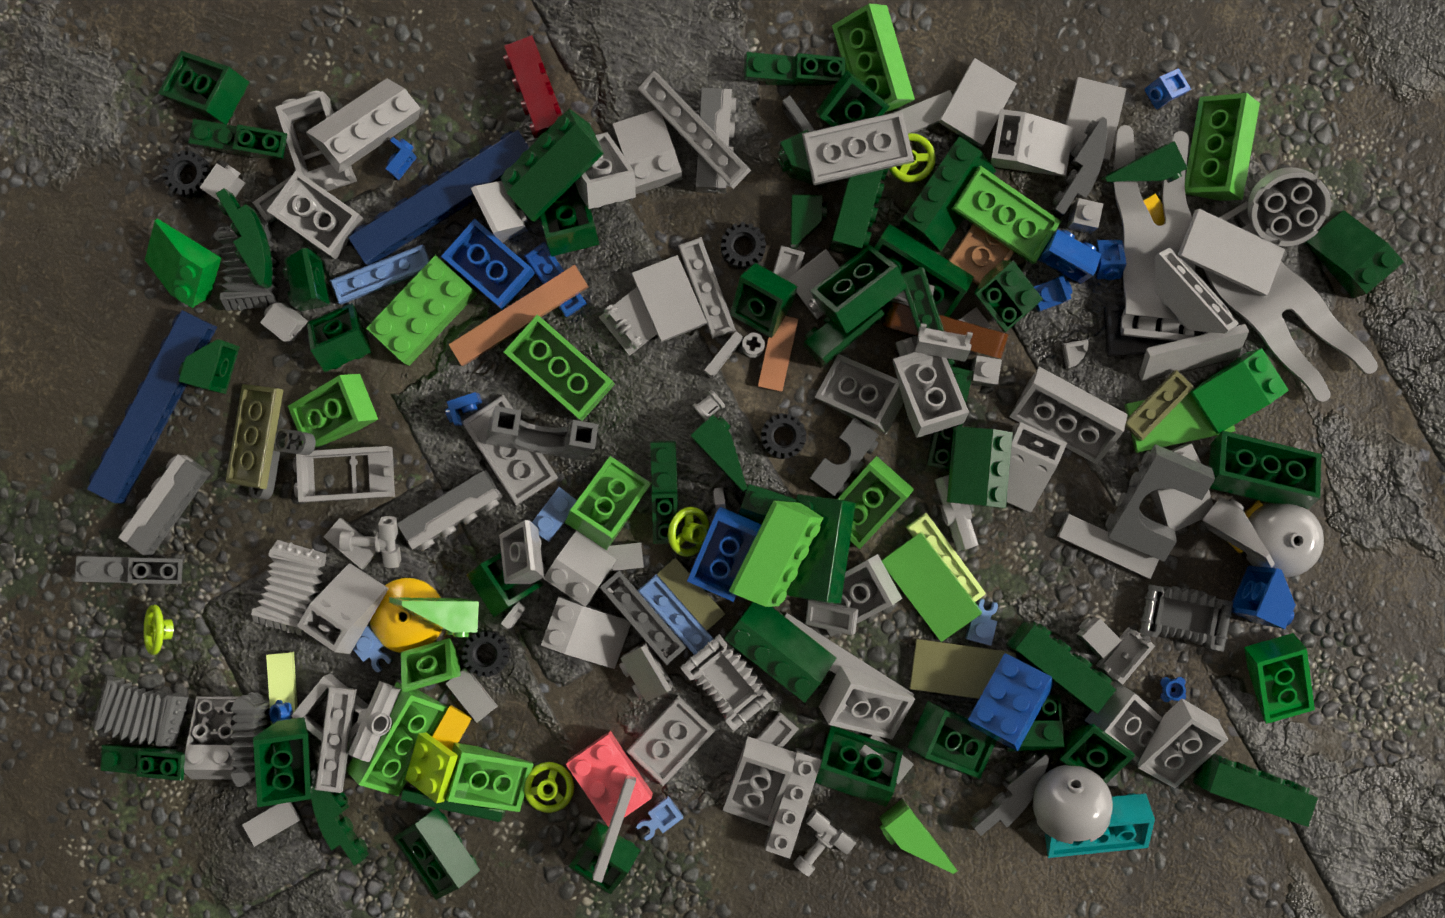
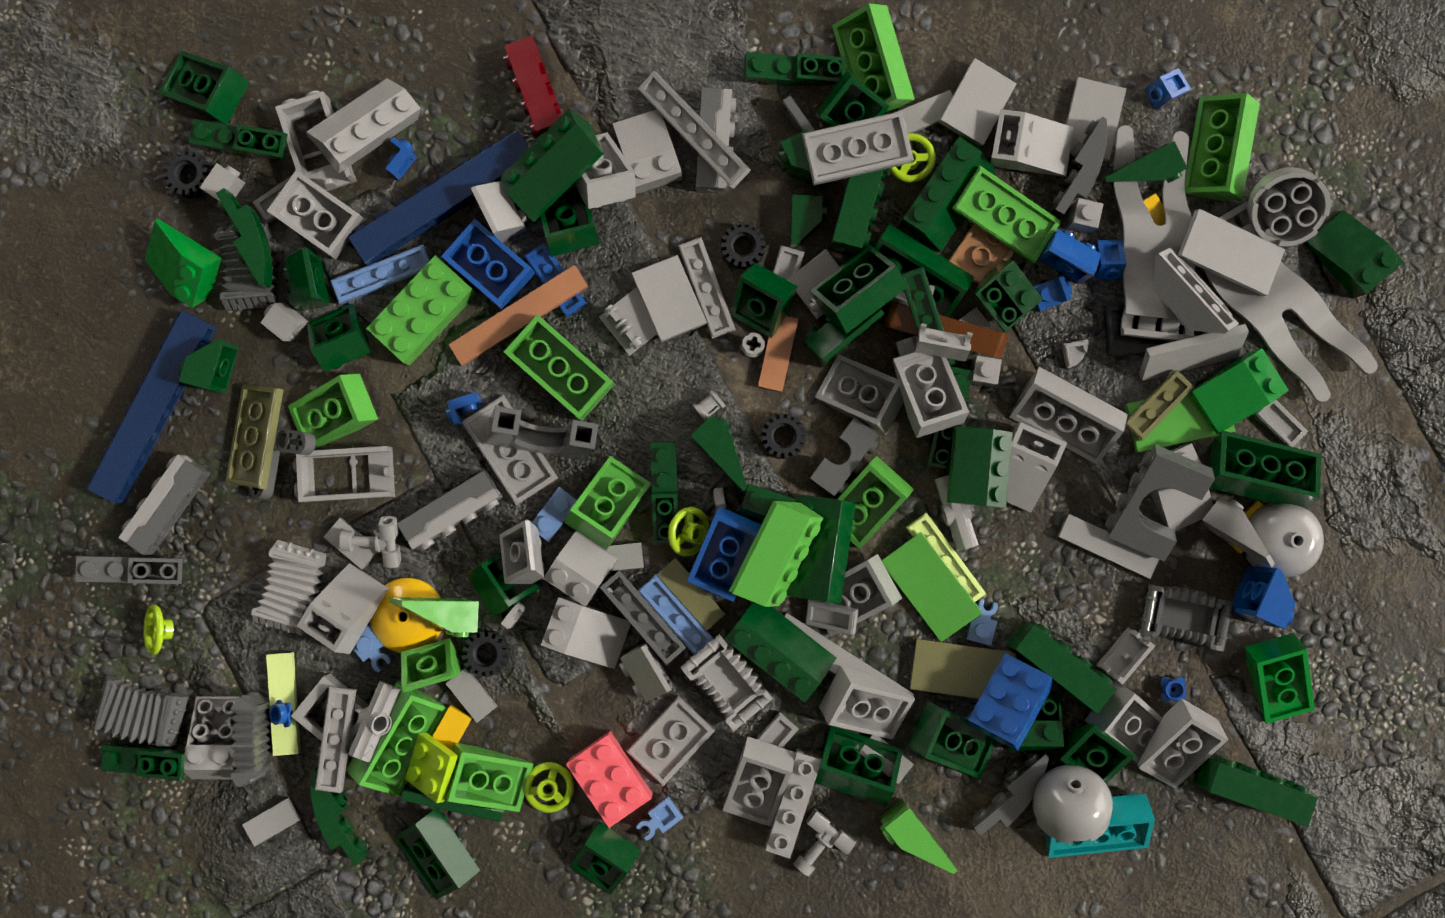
dark green slope [253,717,311,807] -> none
light grey tile [592,775,636,883] -> none
light grey tile [704,331,743,378] -> none
light grey brick [1076,617,1122,658] -> none
none -> light grey tile [1252,400,1308,447]

